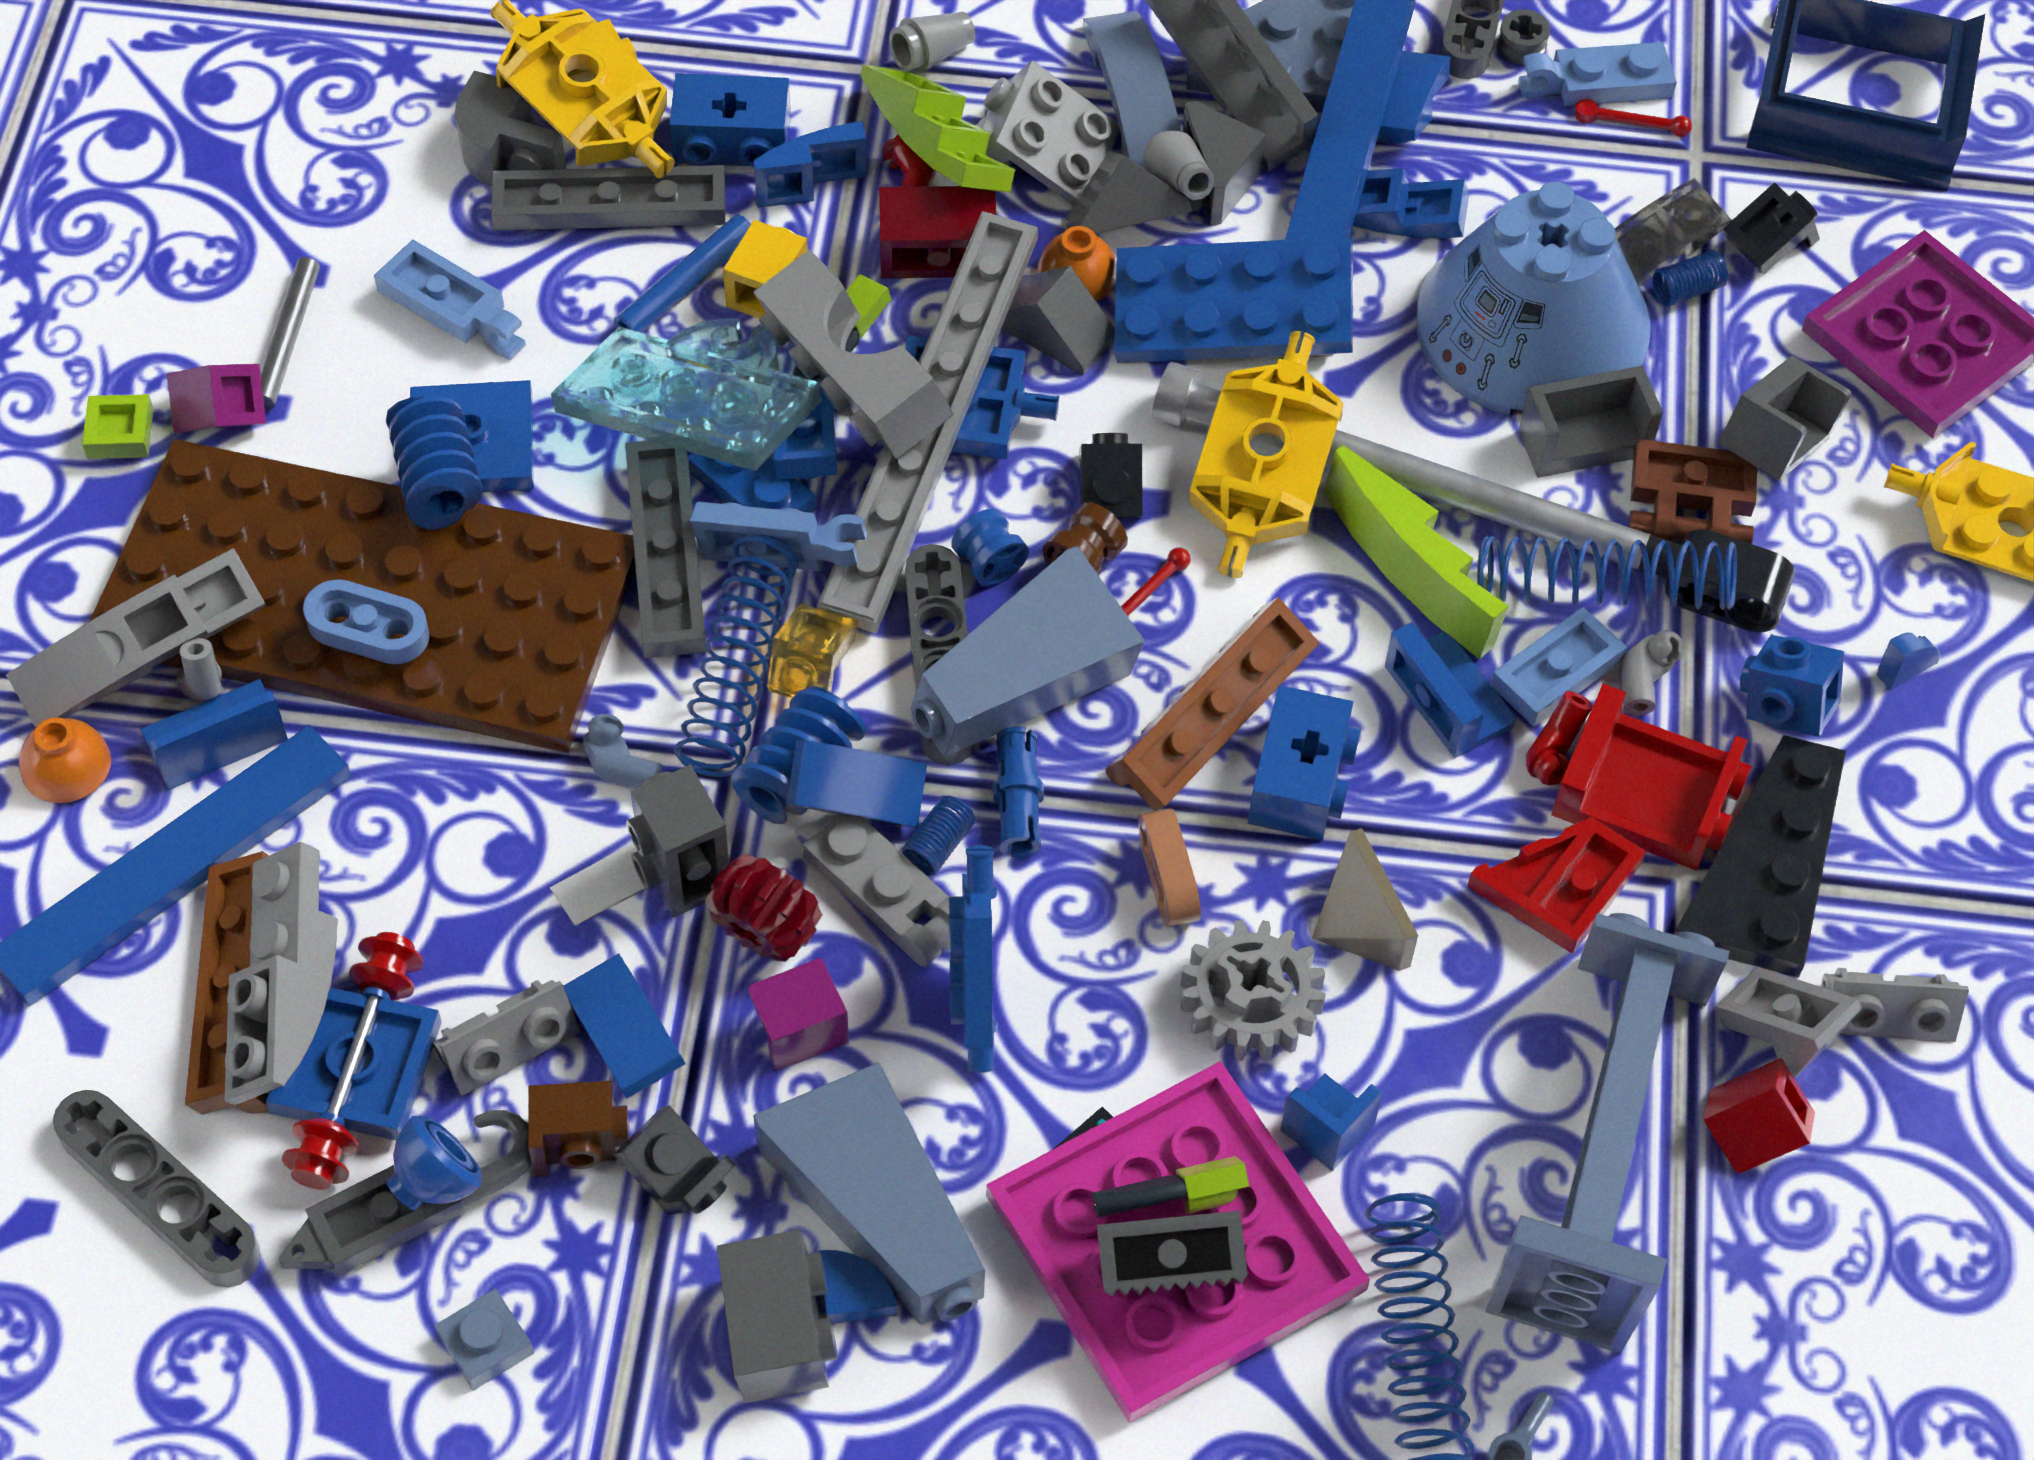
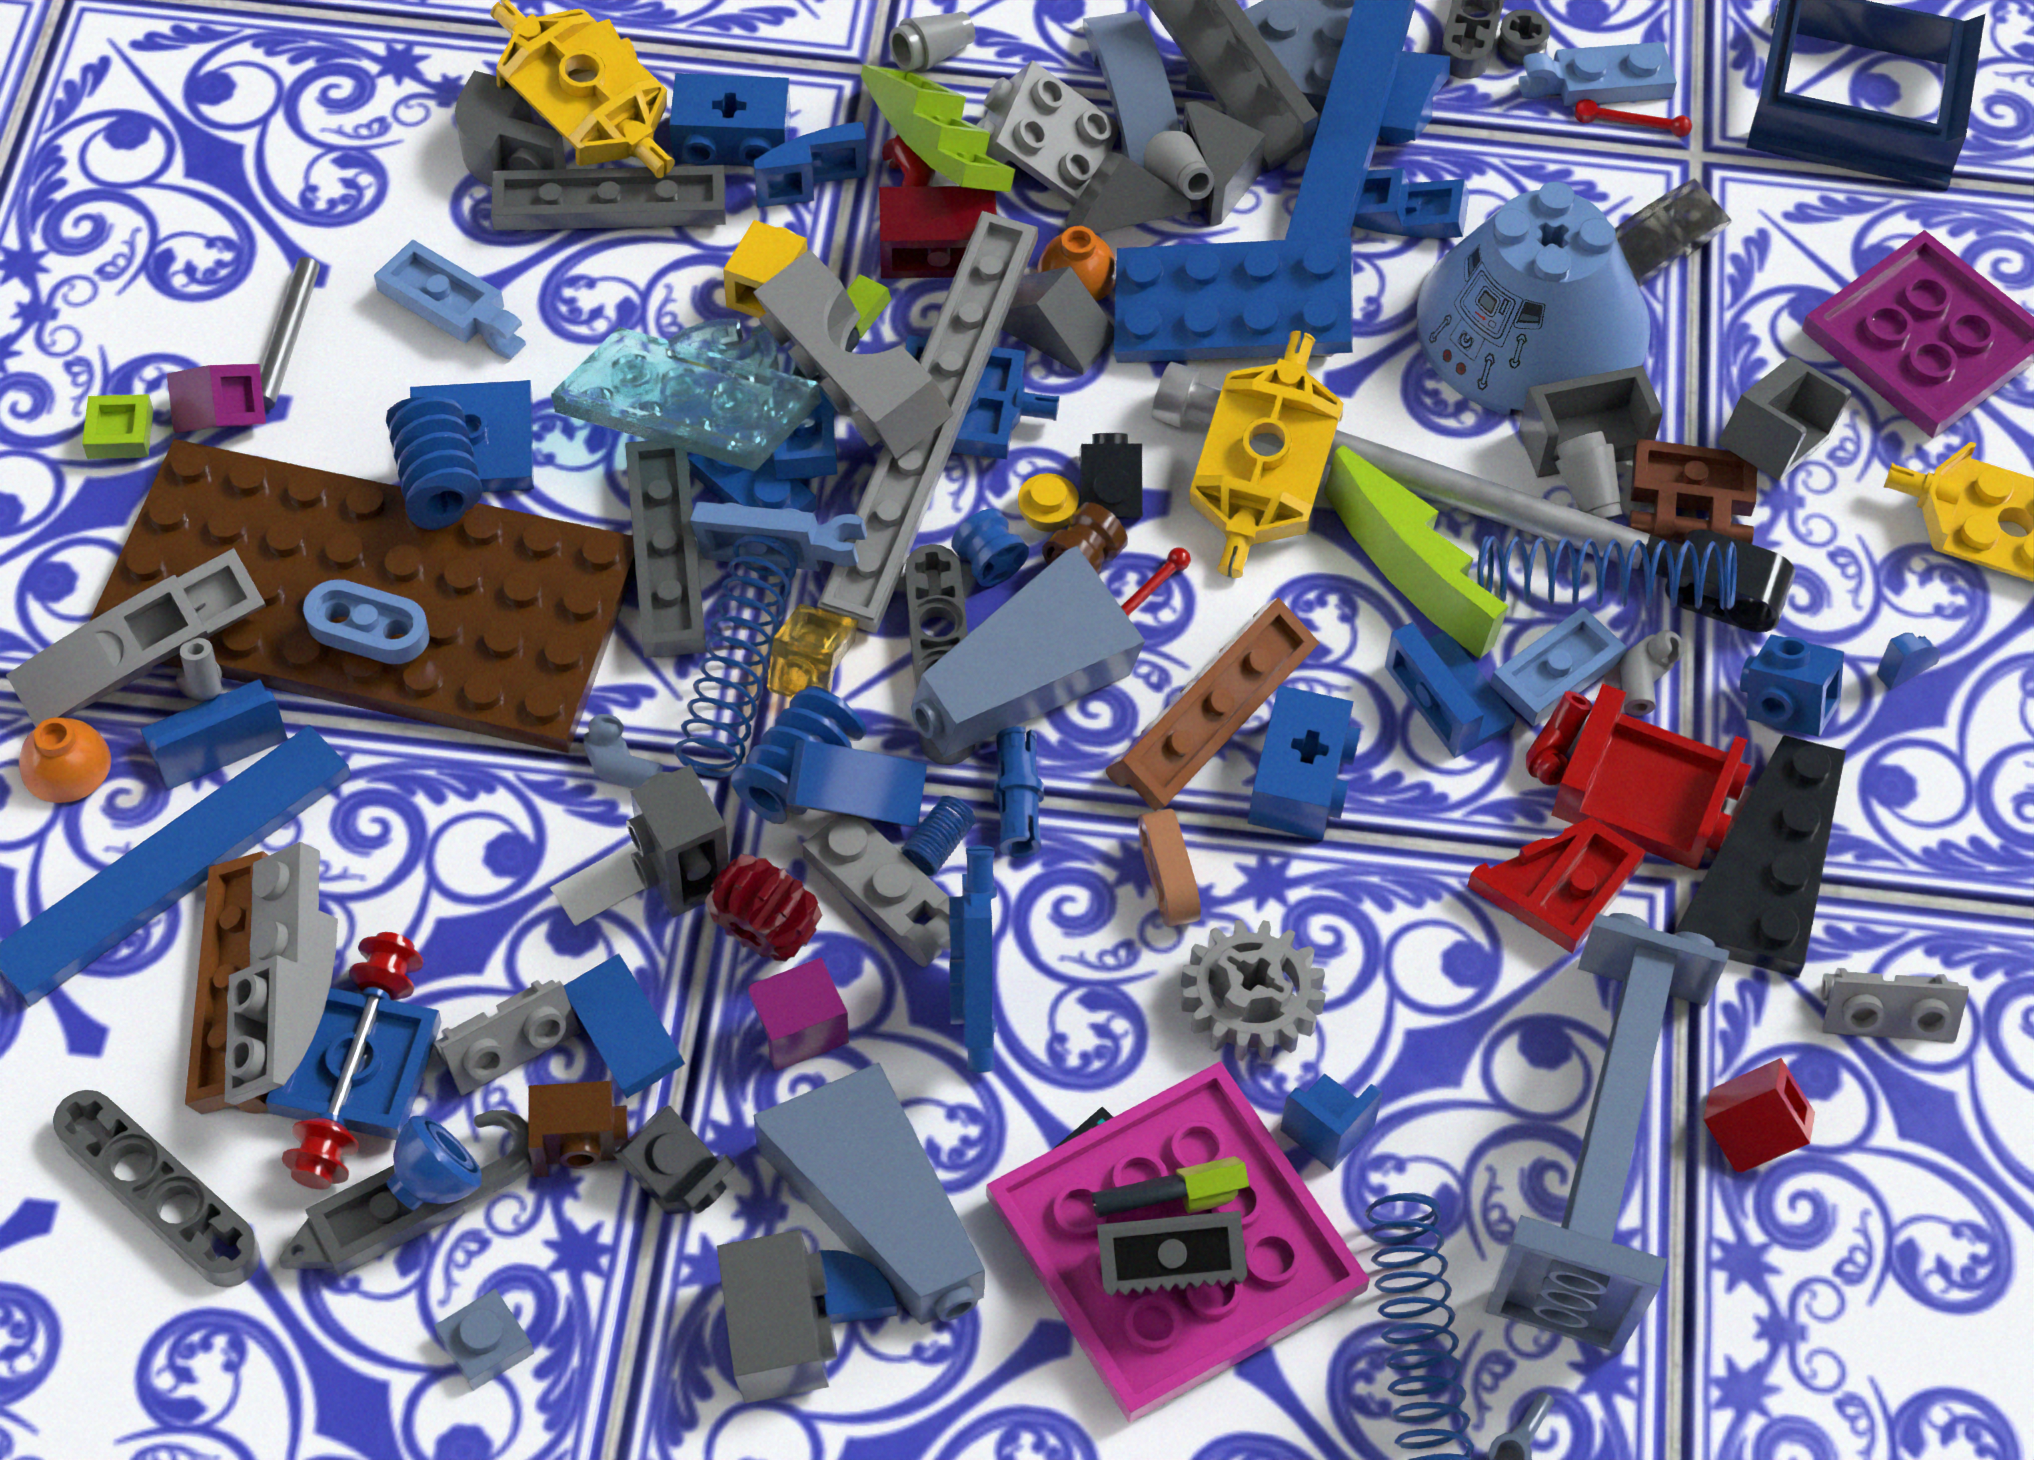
blue piece [614,214,751,340] -> none
dark tan slope [1312,828,1418,971] -> none
blue piece [1652,250,1728,307] -> none
light grey slope [1715,967,1862,1079] -> none
black bracket [1722,182,1820,275] -> none
none -> yellow plate [1018,473,1079,532]
none -> light grey cone [1555,431,1623,521]

